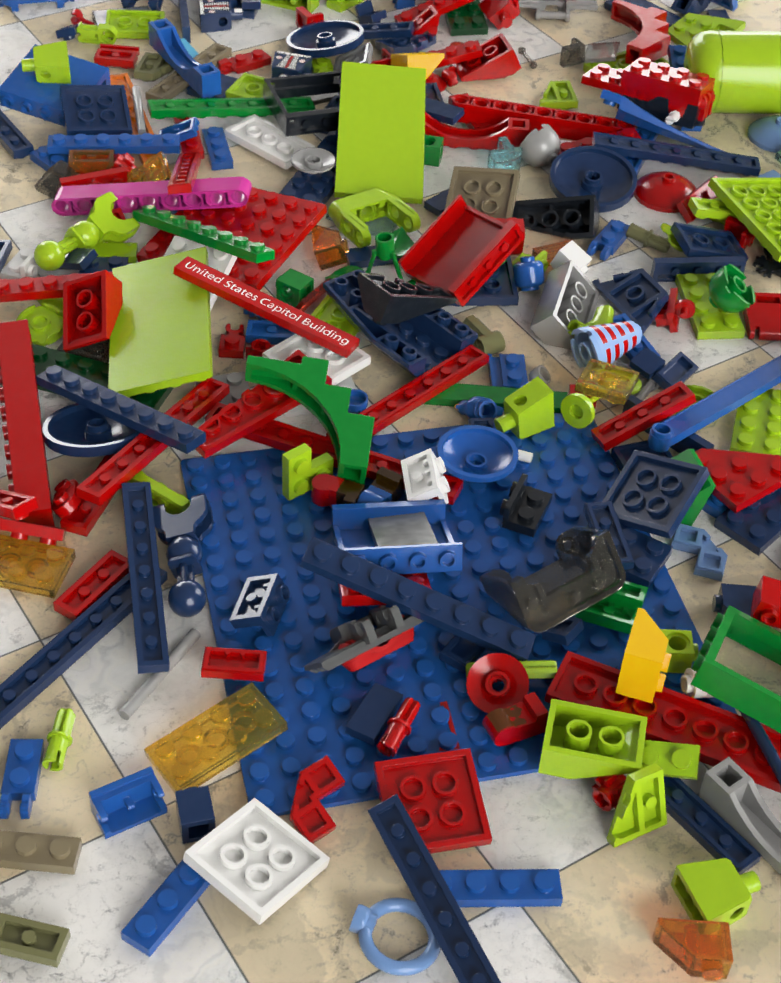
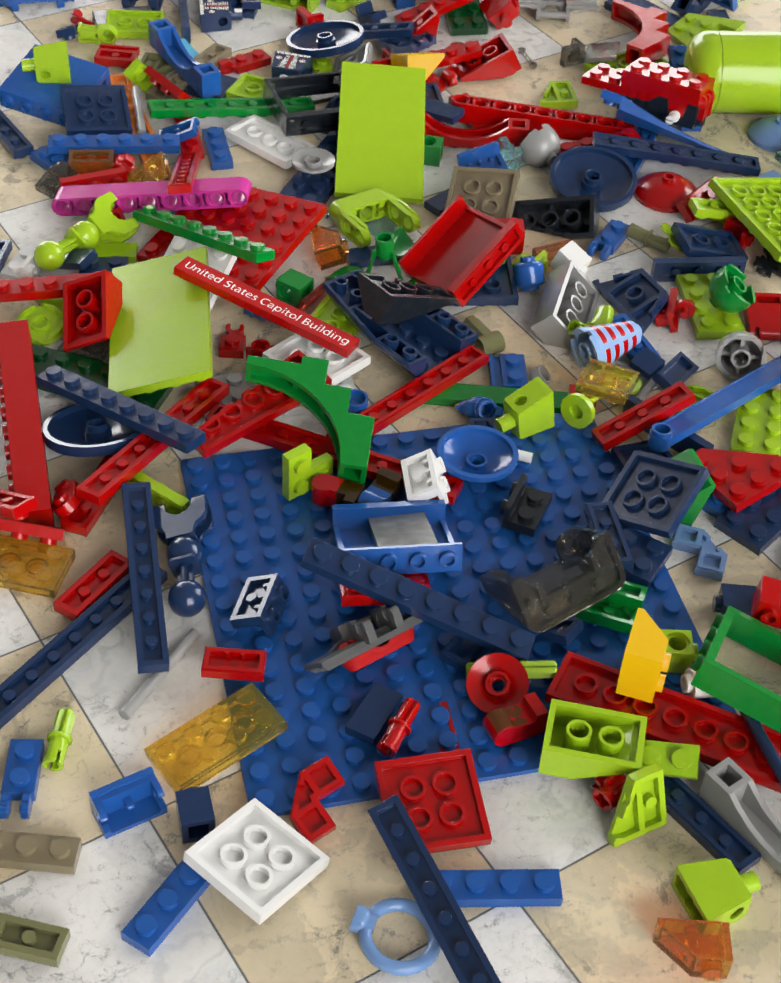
blue plate [246,320,295,345] -> none
none -> lime bracket [123,58,154,93]
none -> red plate [144,65,193,99]
none -> blue bracket [457,141,508,169]
none -> light grey cylinder [715,331,766,381]

